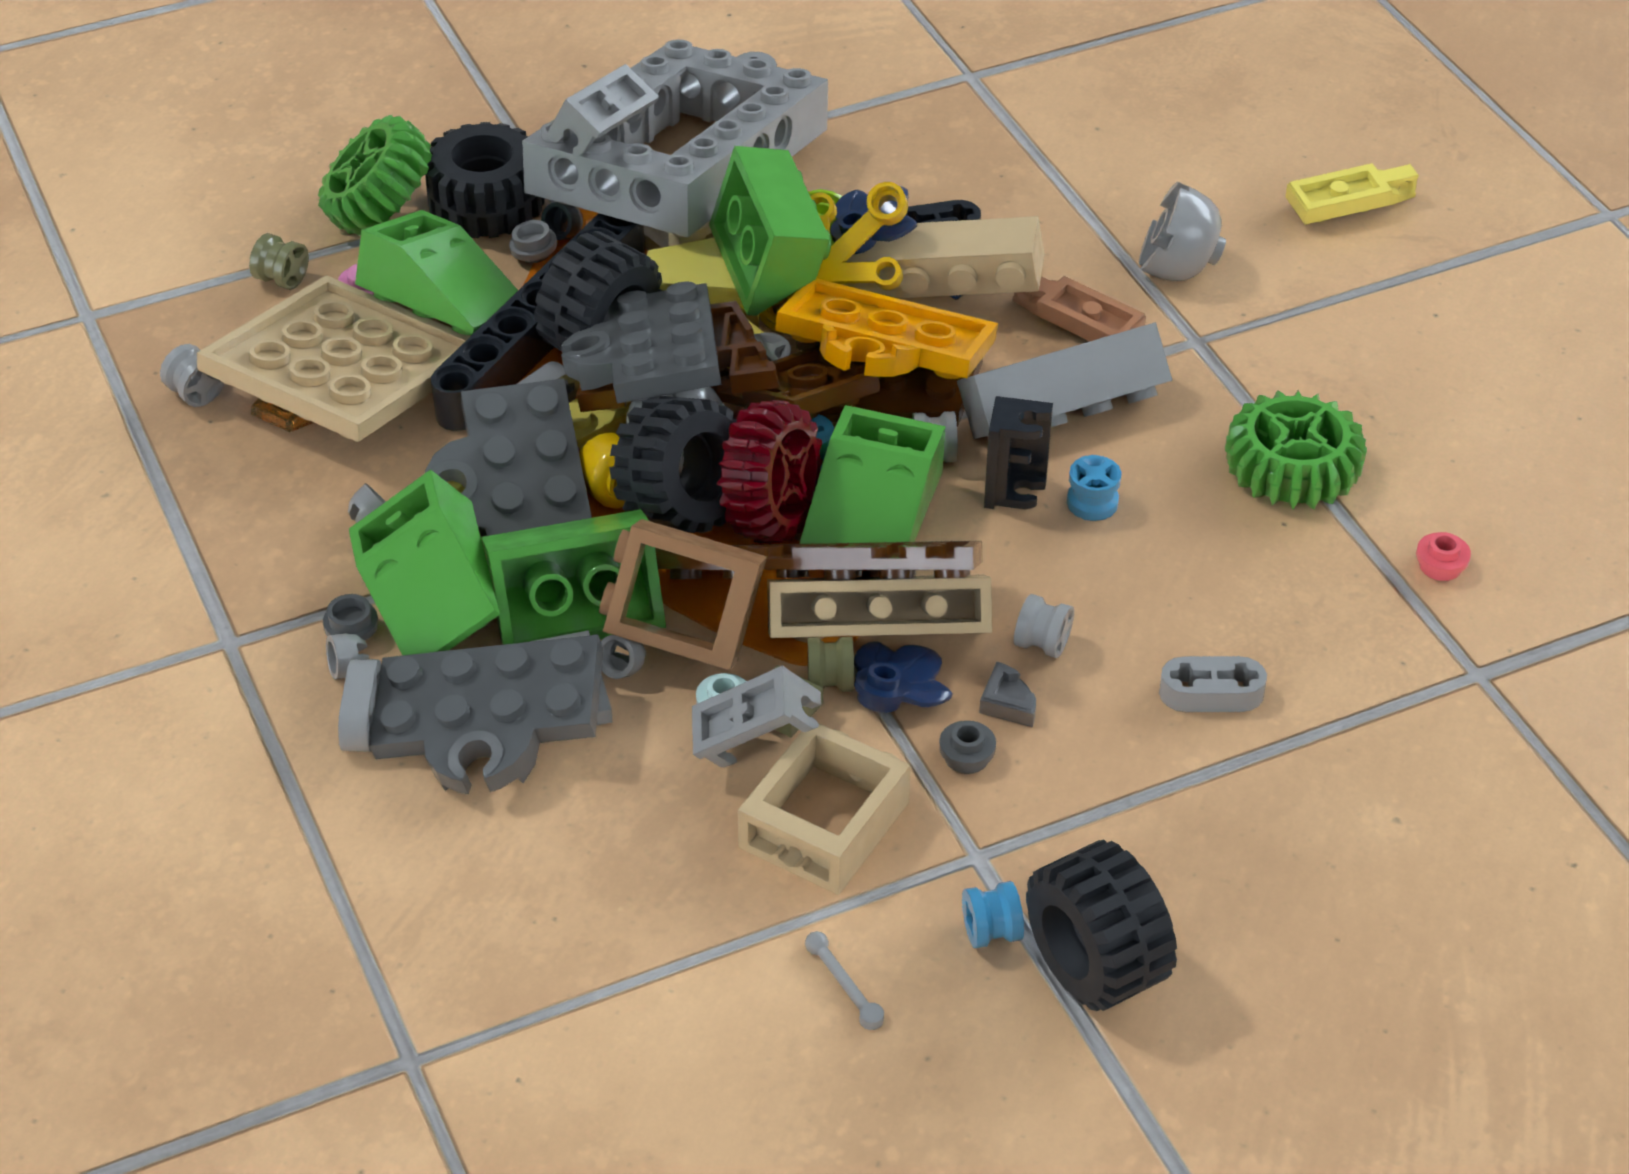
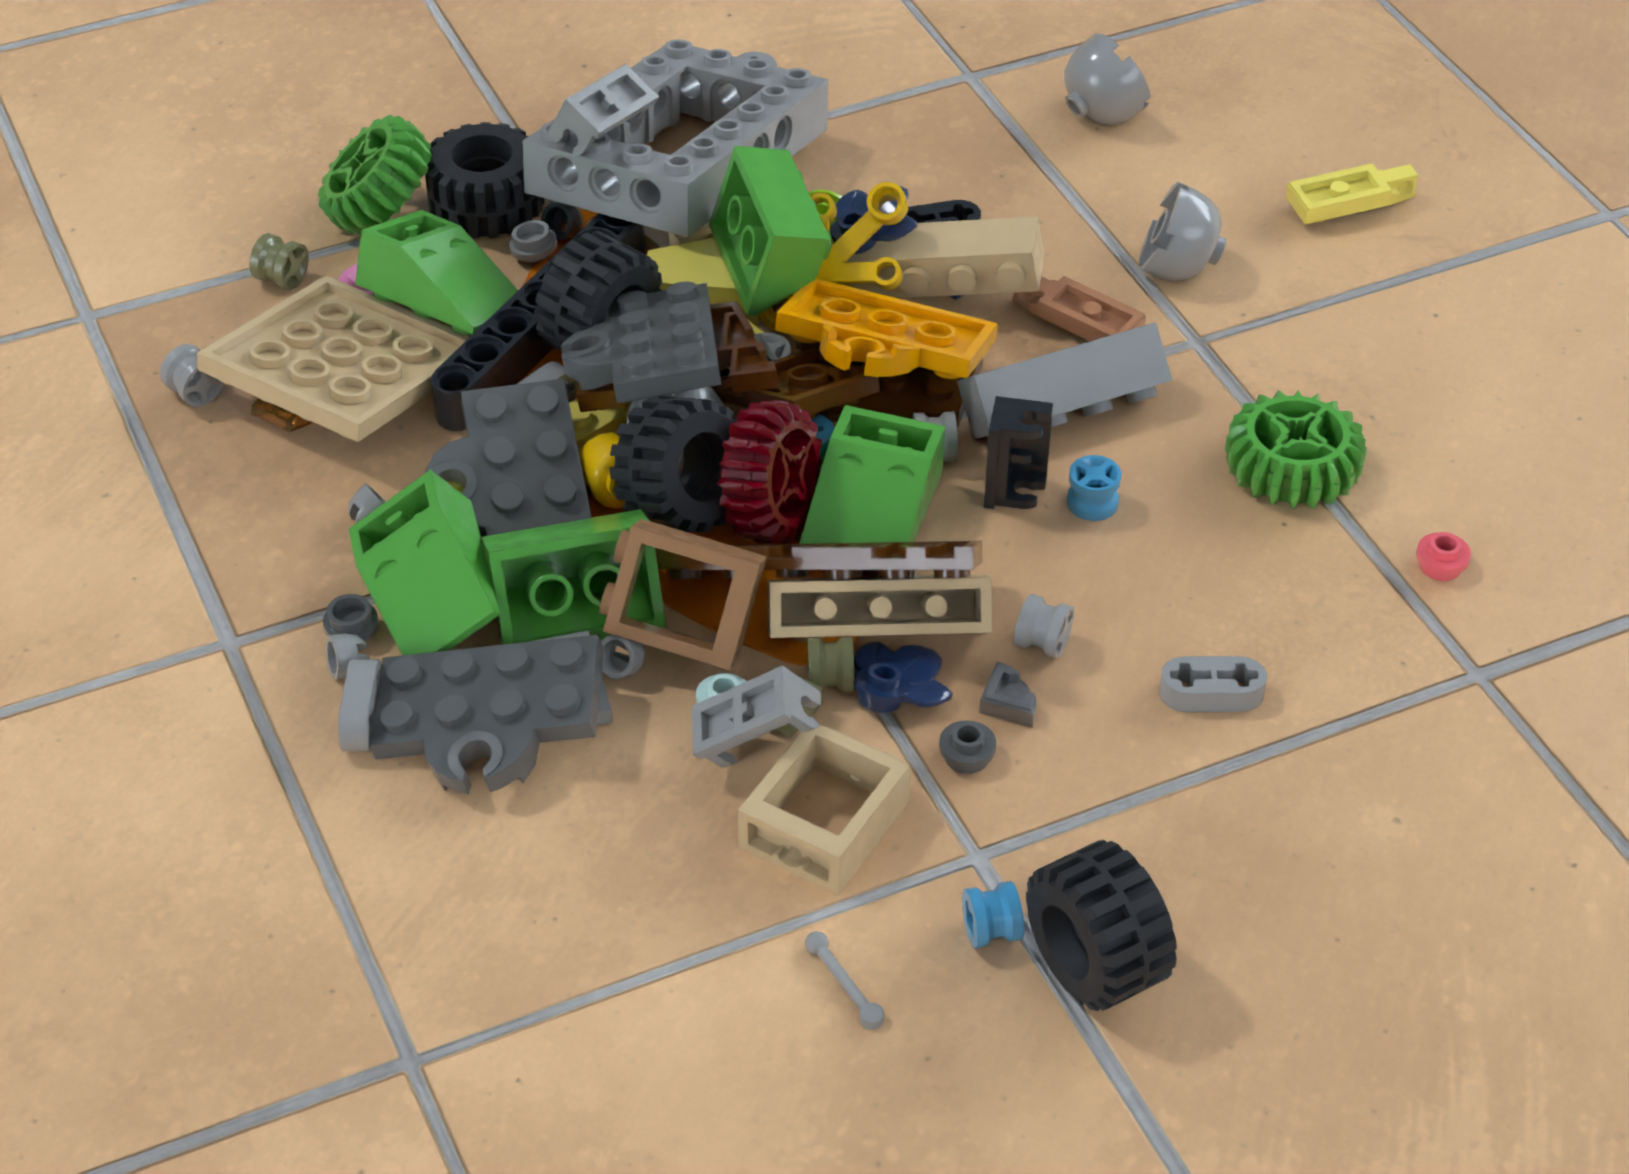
none -> light grey cylinder [1064,33,1151,126]

